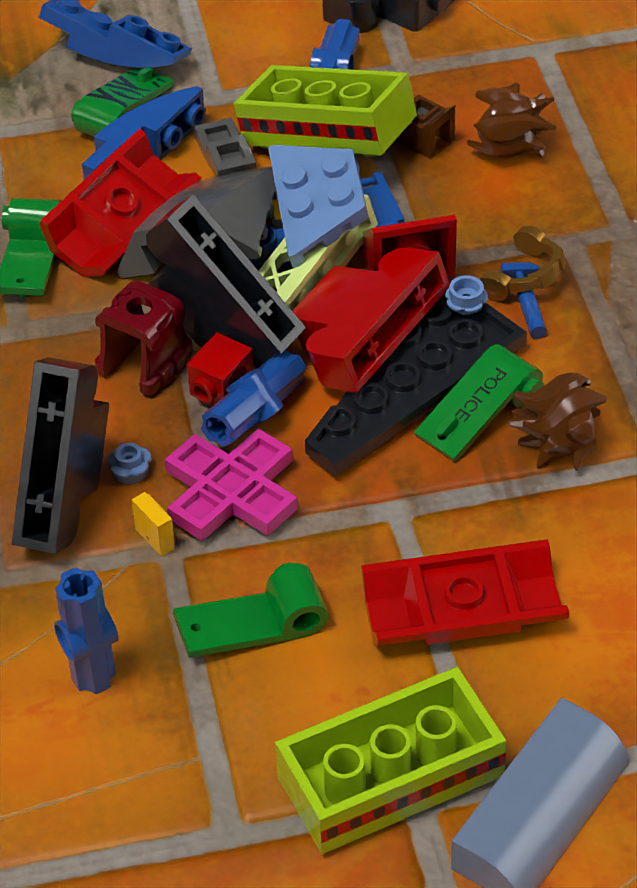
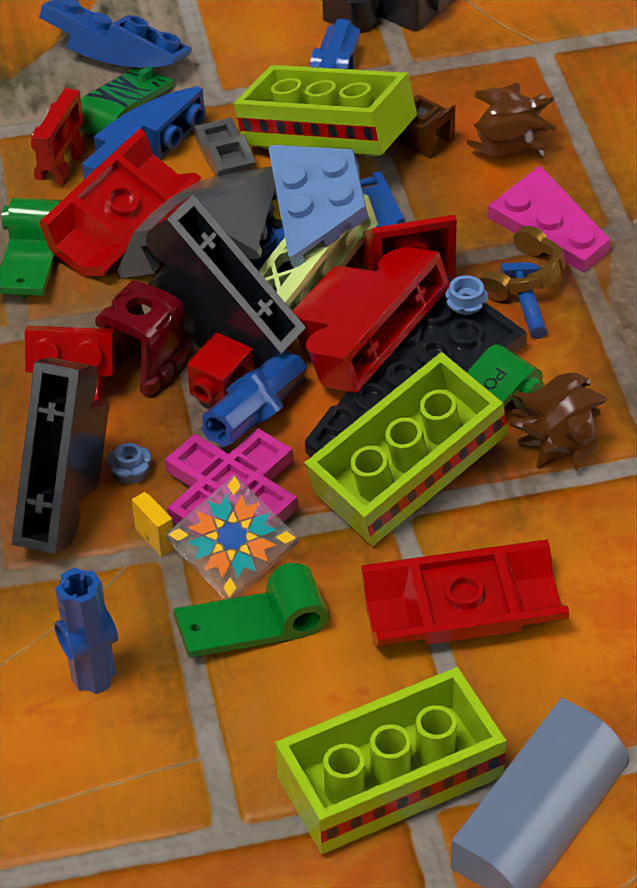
none -> red plate [24,325,115,401]
none -> red plate [31,88,86,185]
none -> tile [165,474,299,599]
none -> lime brick [304,352,509,546]
none -> dark pink wing [488,166,610,273]

